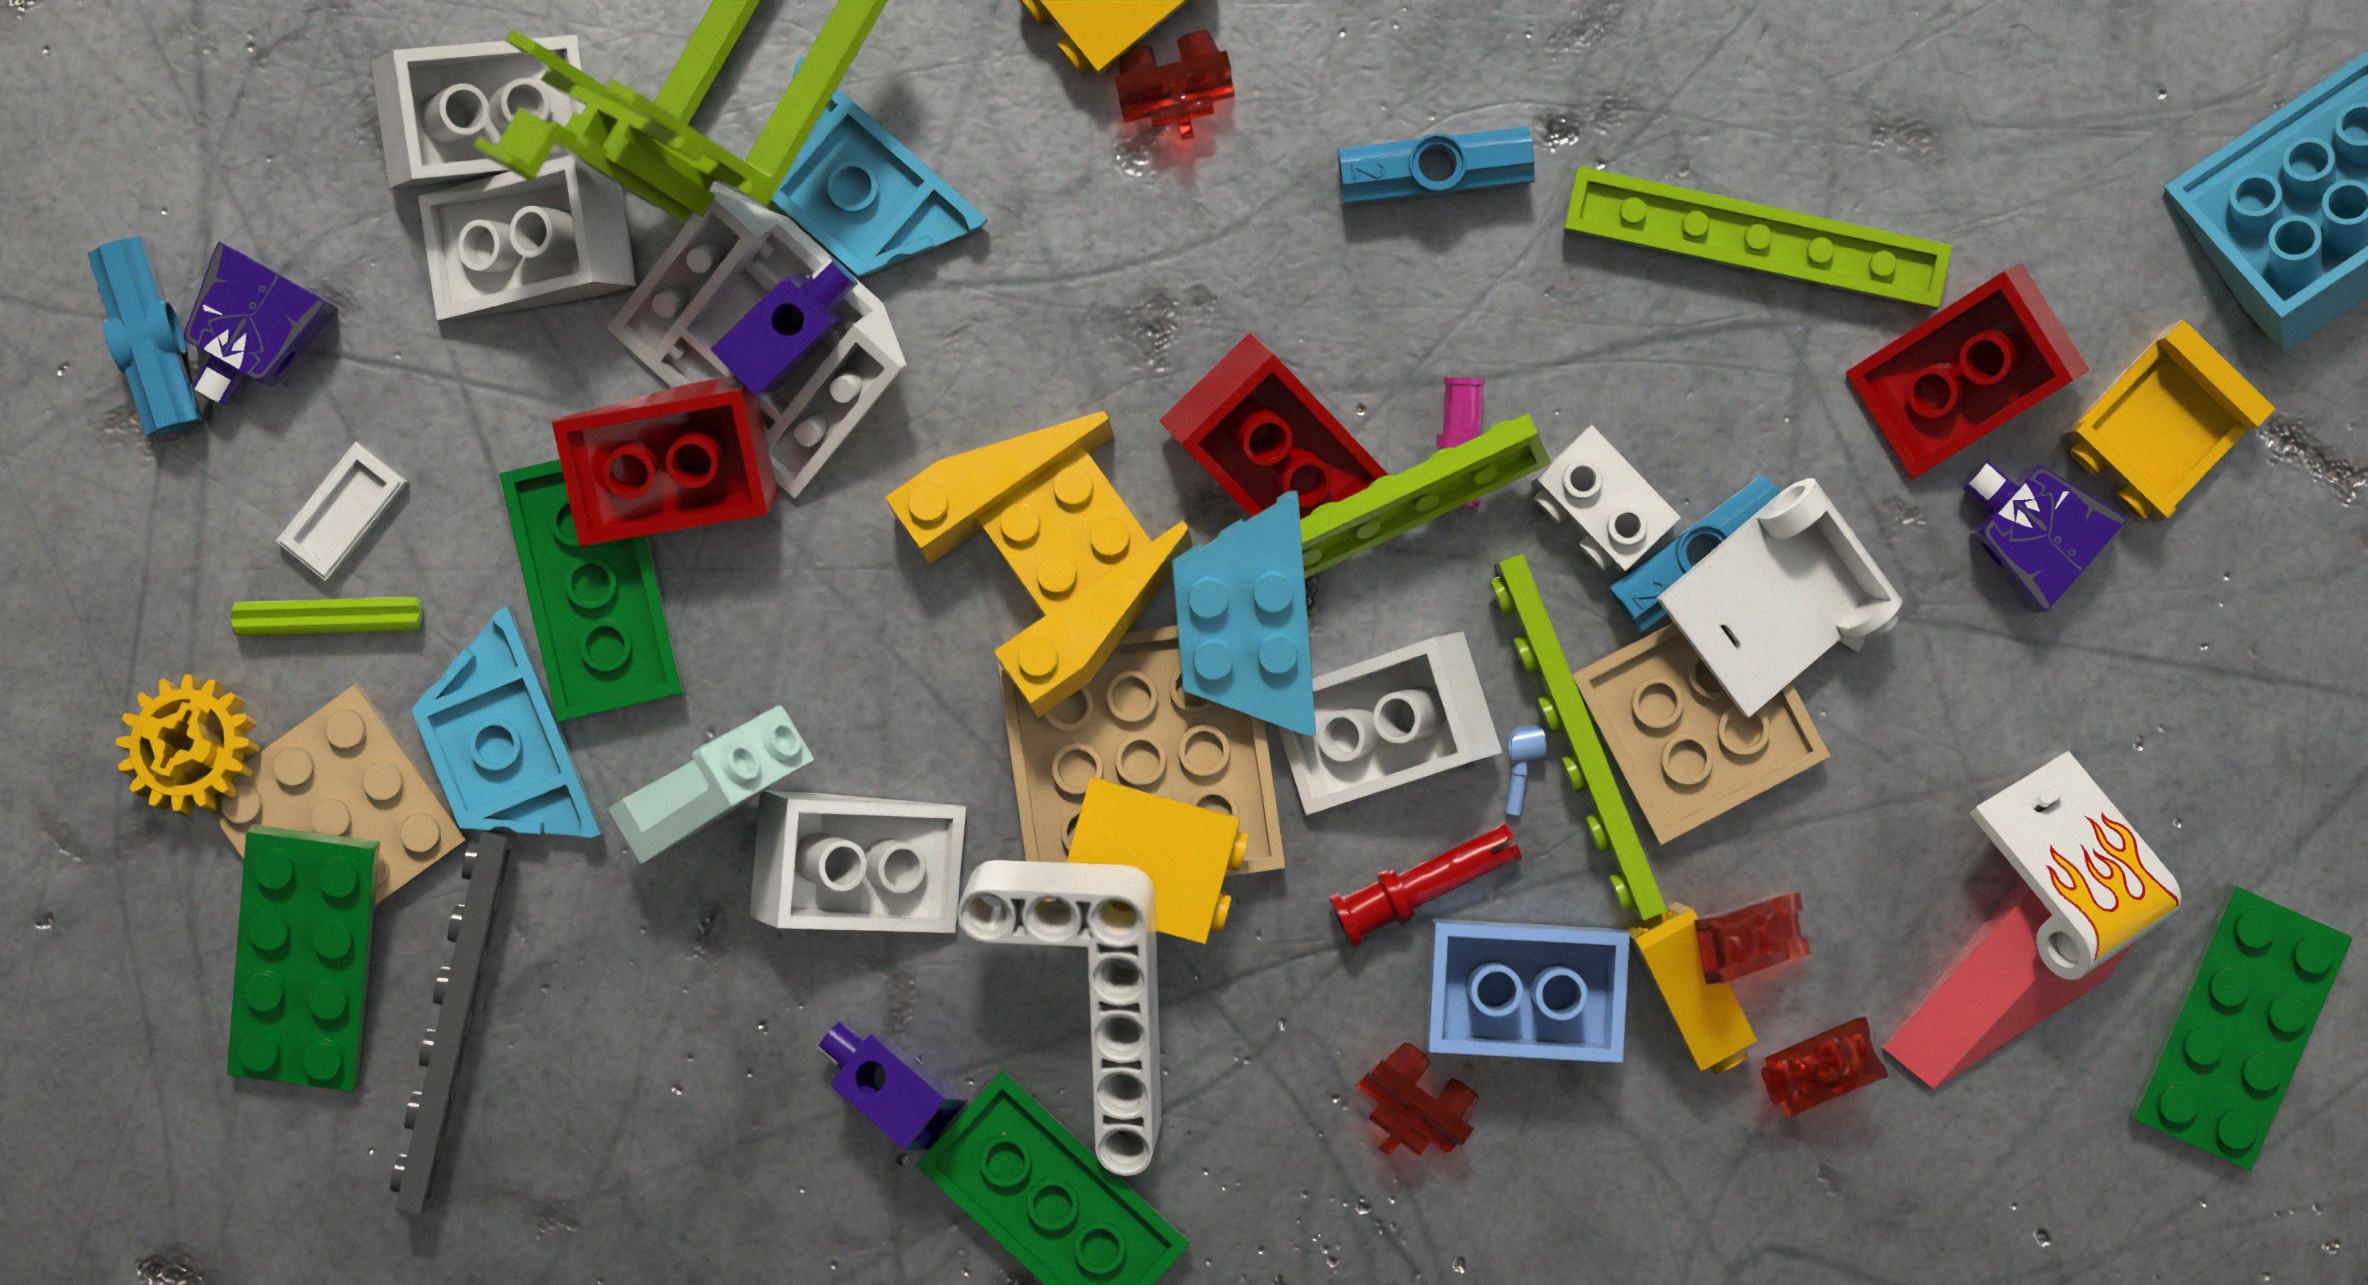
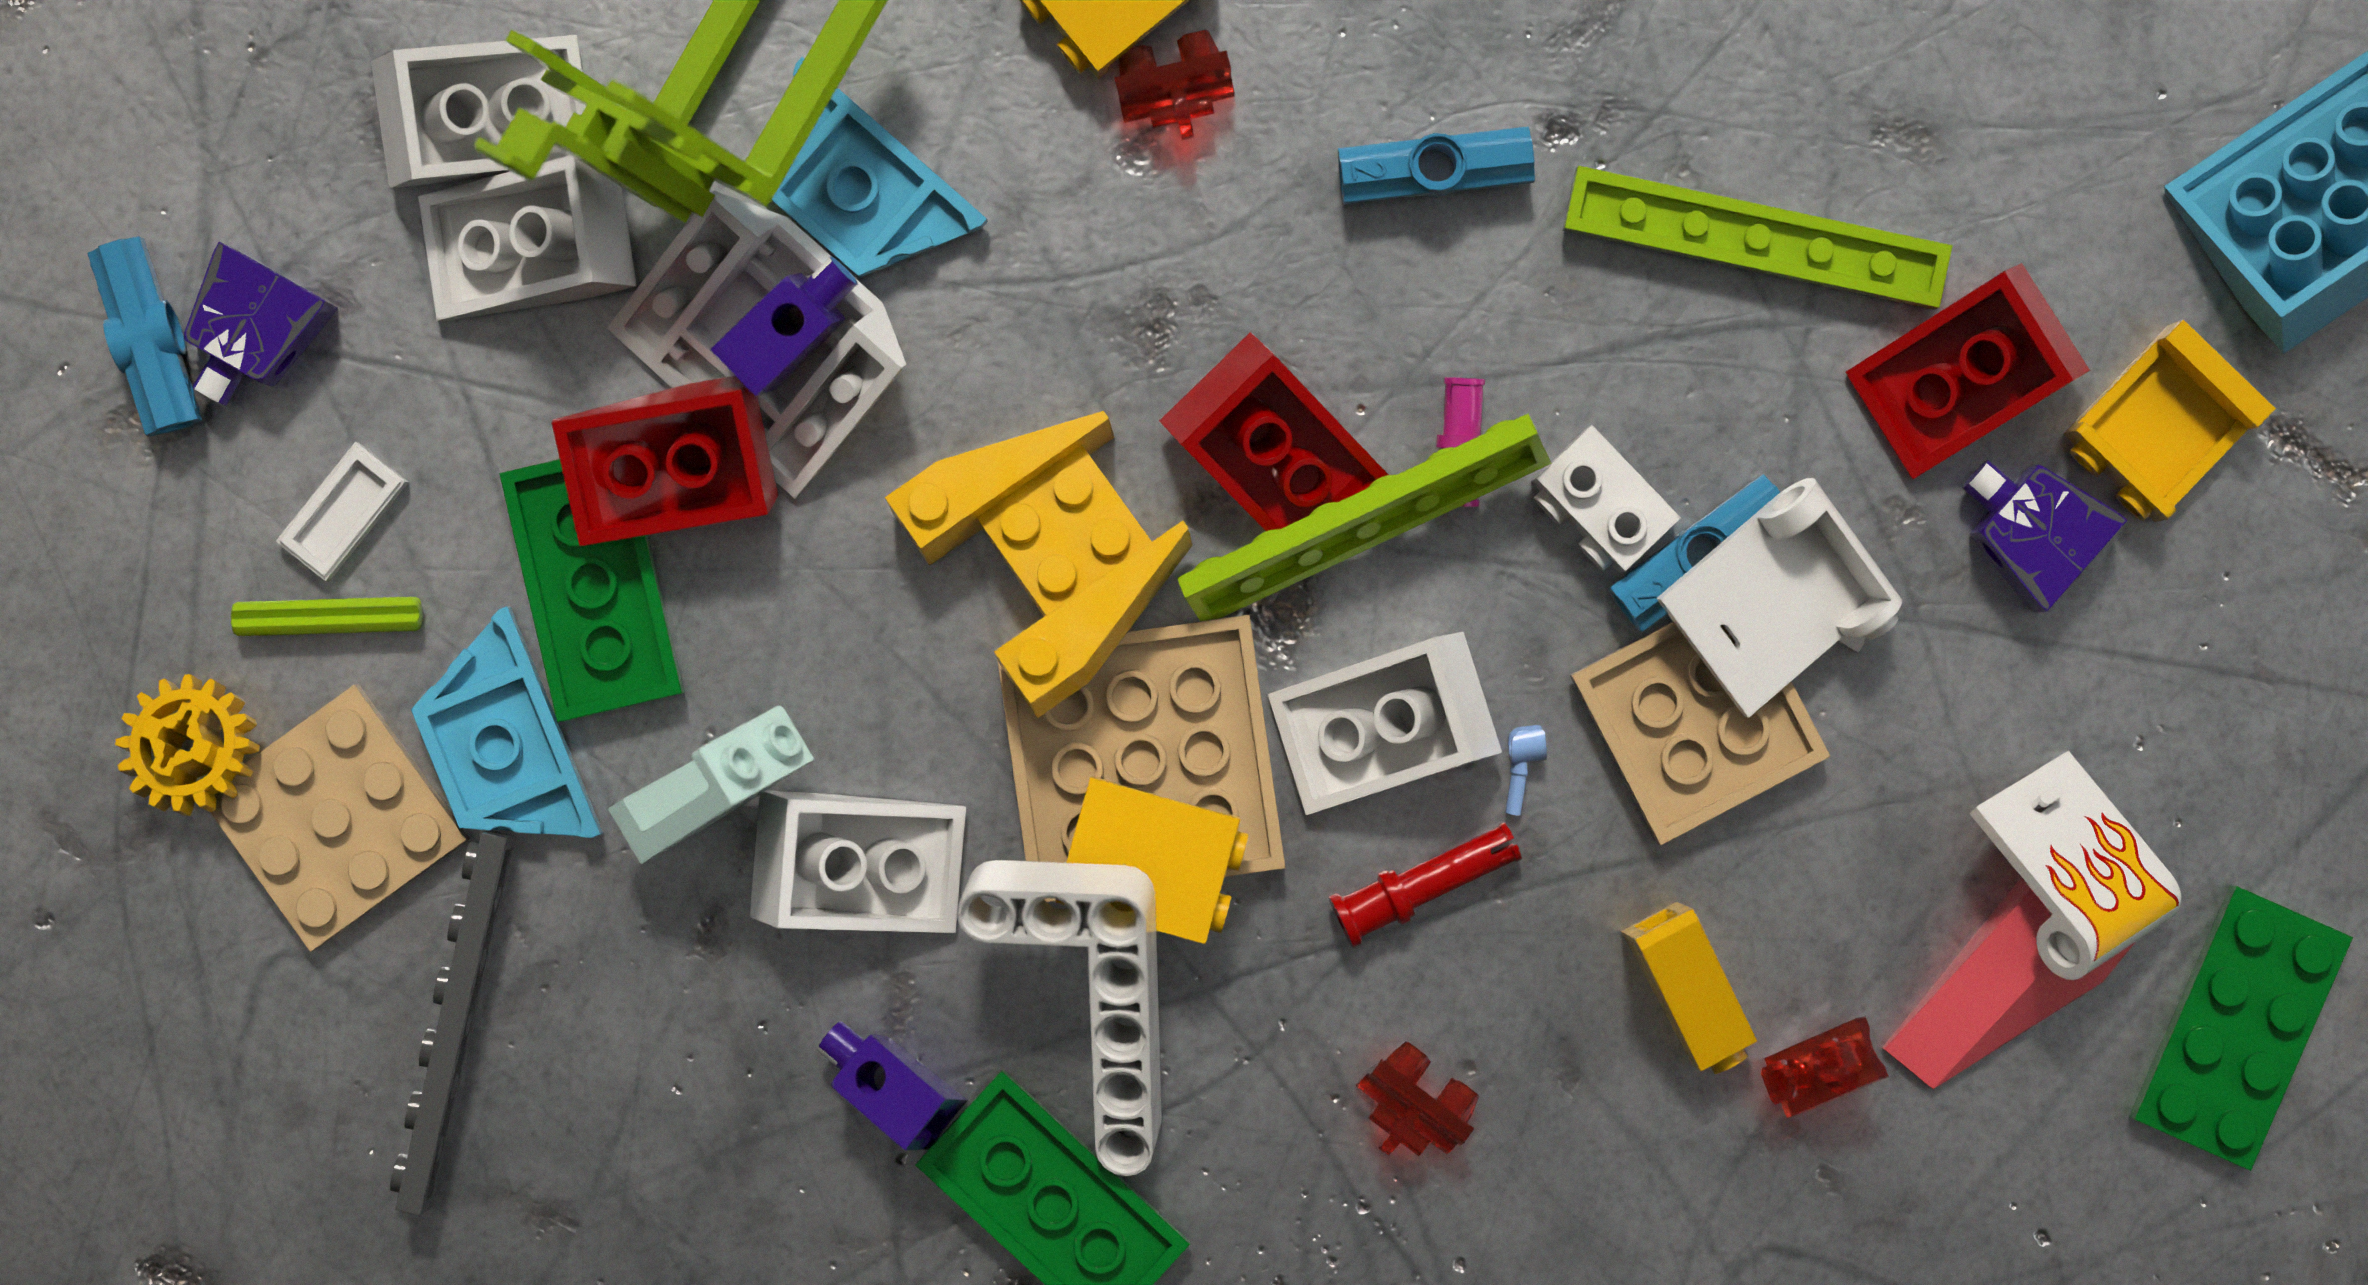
green plate [227,825,380,1092] -> none
medium azure wing [1172,491,1316,736] -> none
light blue brick [1424,919,1630,1063] -> none
lime plate [1489,553,1667,921] -> none
clear red plate [1694,891,1812,985] -> none

